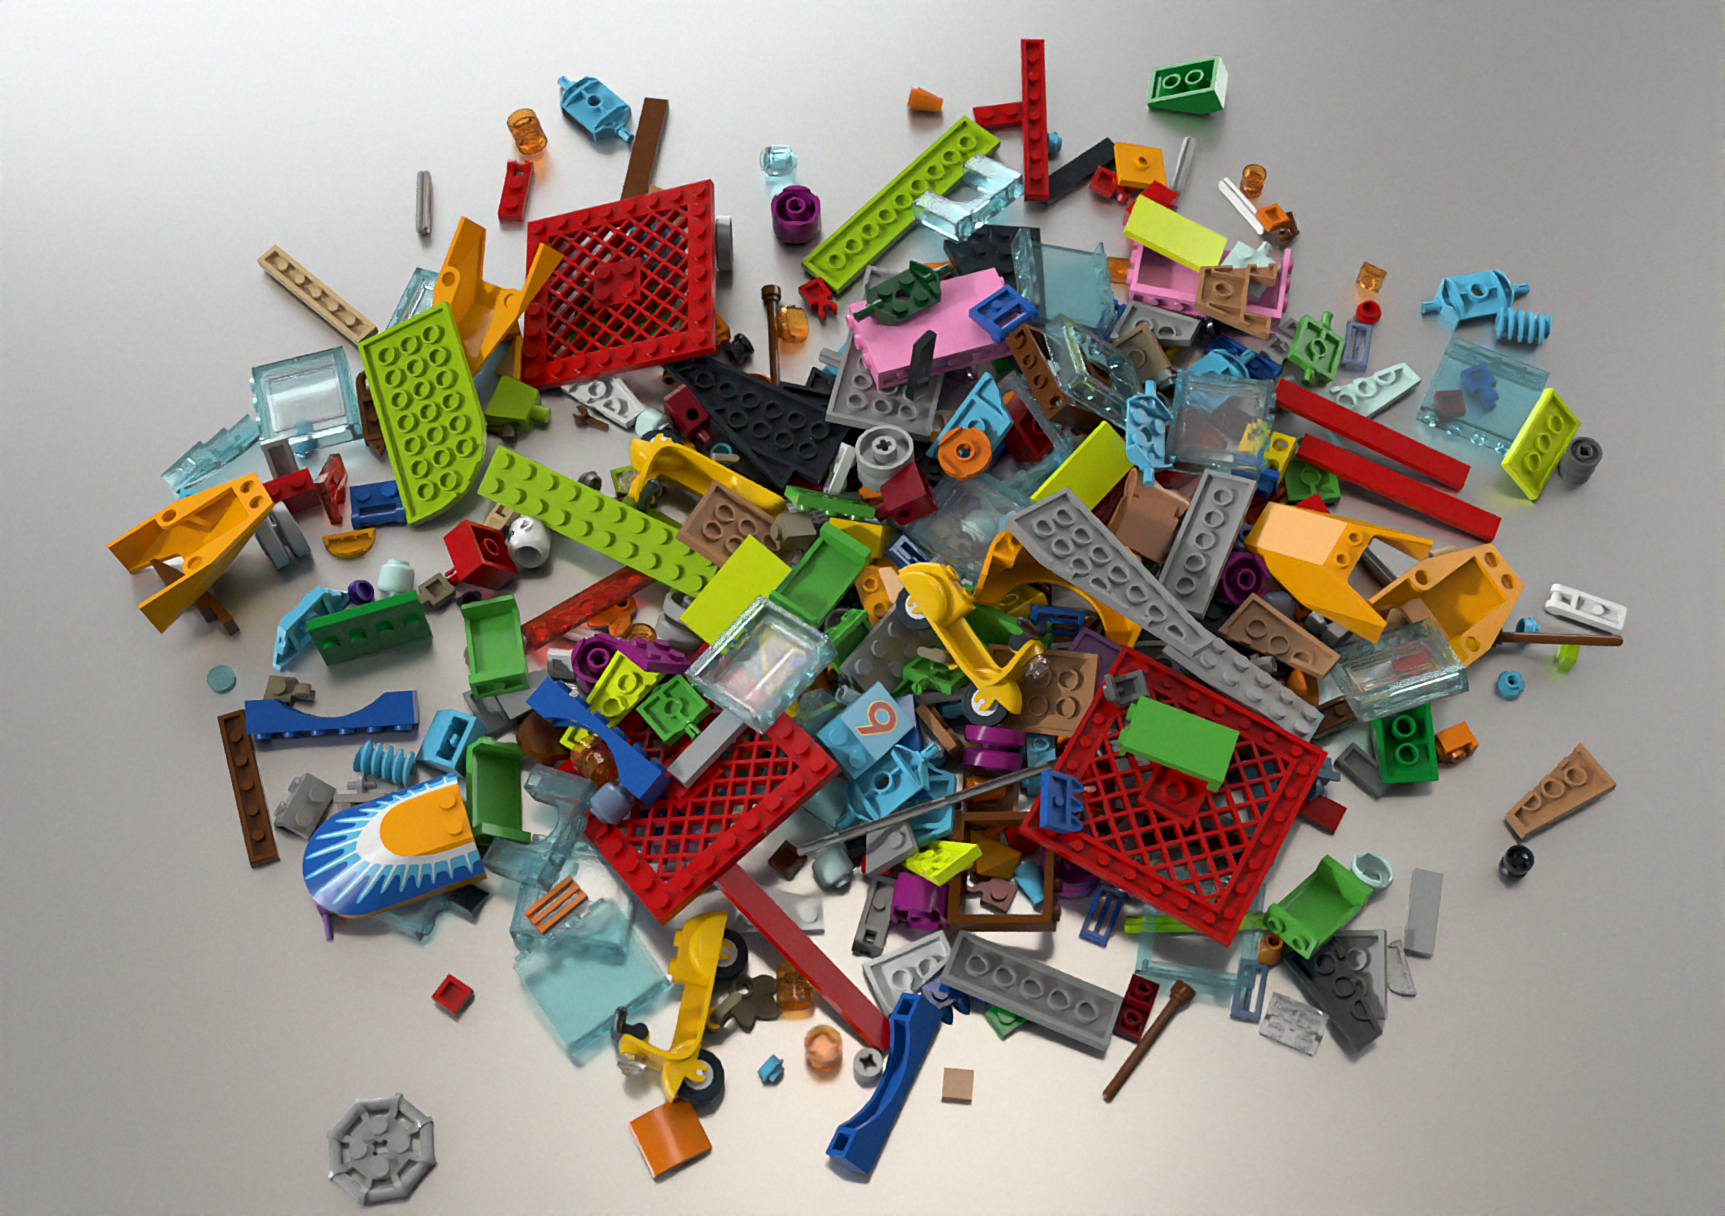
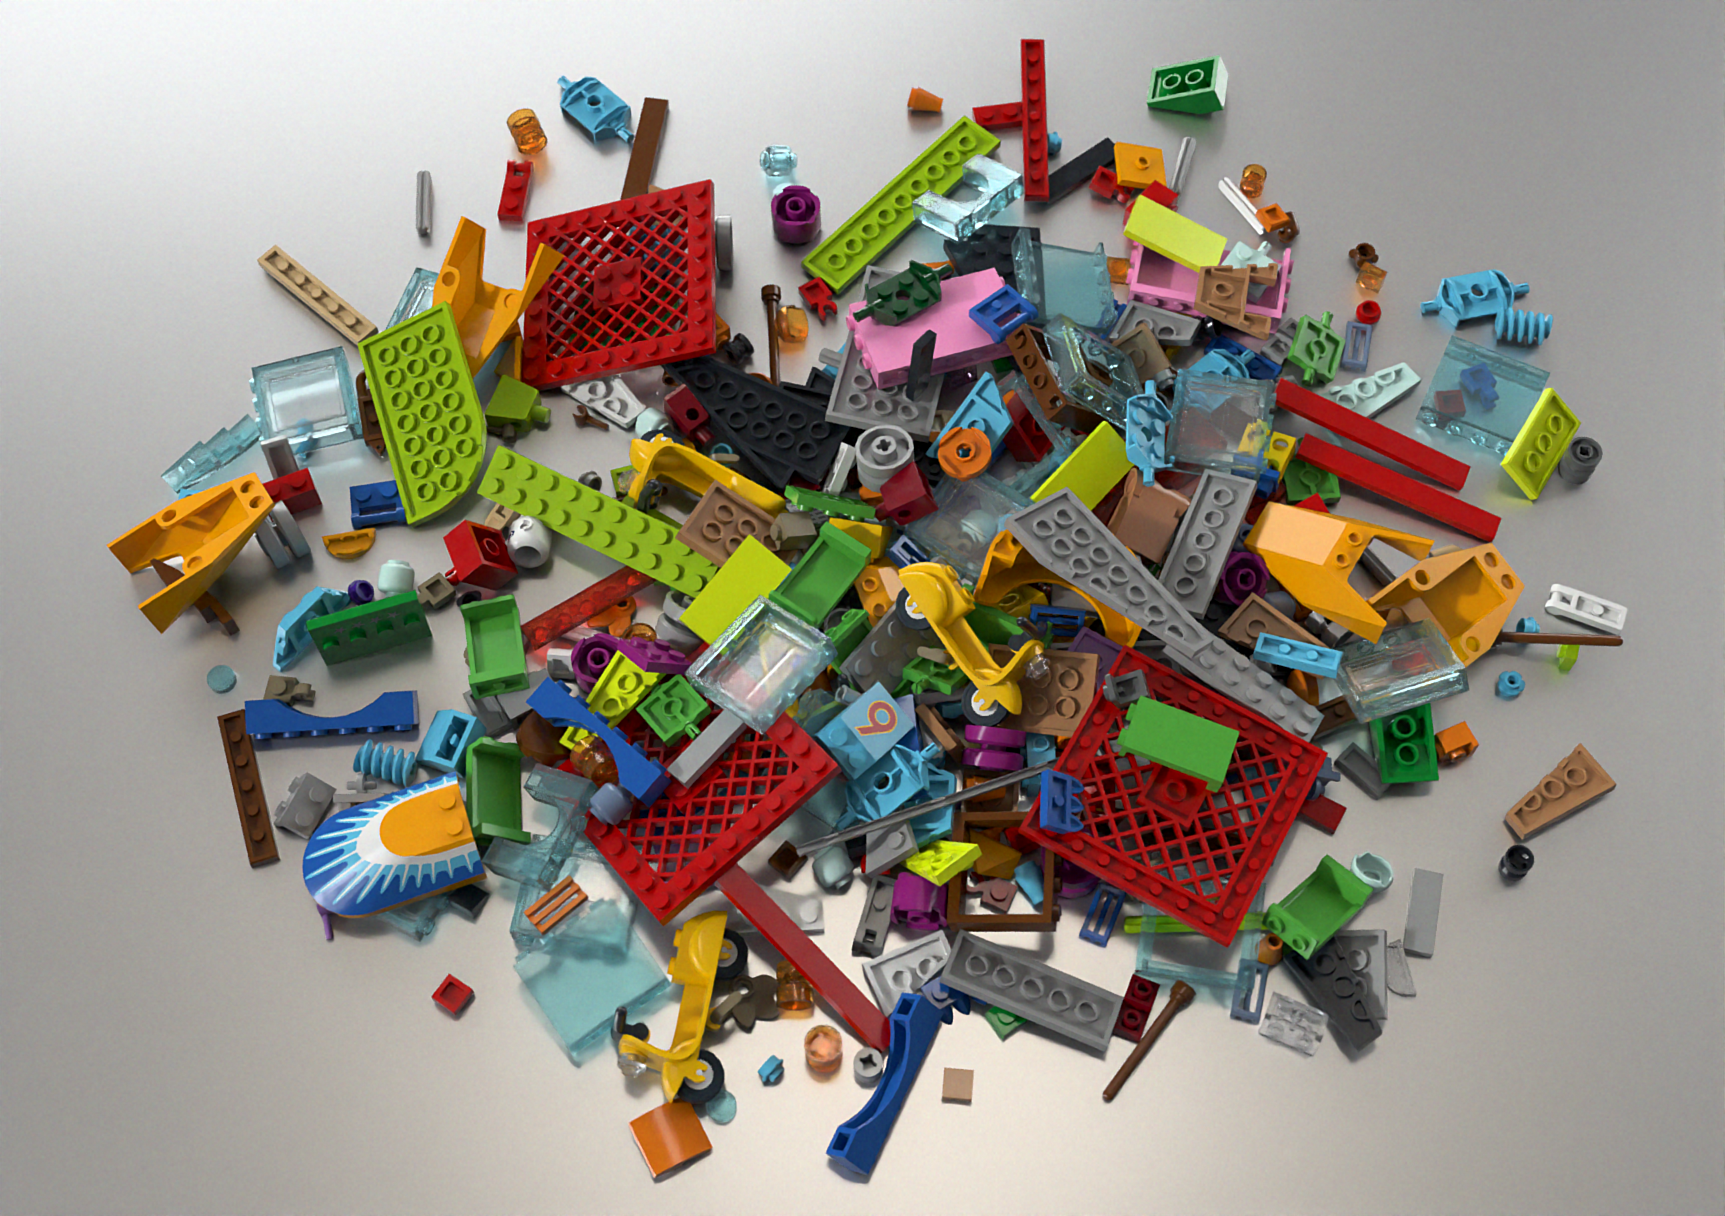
clear red wing [314,453,348,525] -> none
light grey plate [326,1093,436,1205] -> none
none -> clear light blue tile [706,1090,737,1122]
none -> medium azure tile [1253,632,1343,679]
none -> reddish brown plate [1349,243,1379,269]

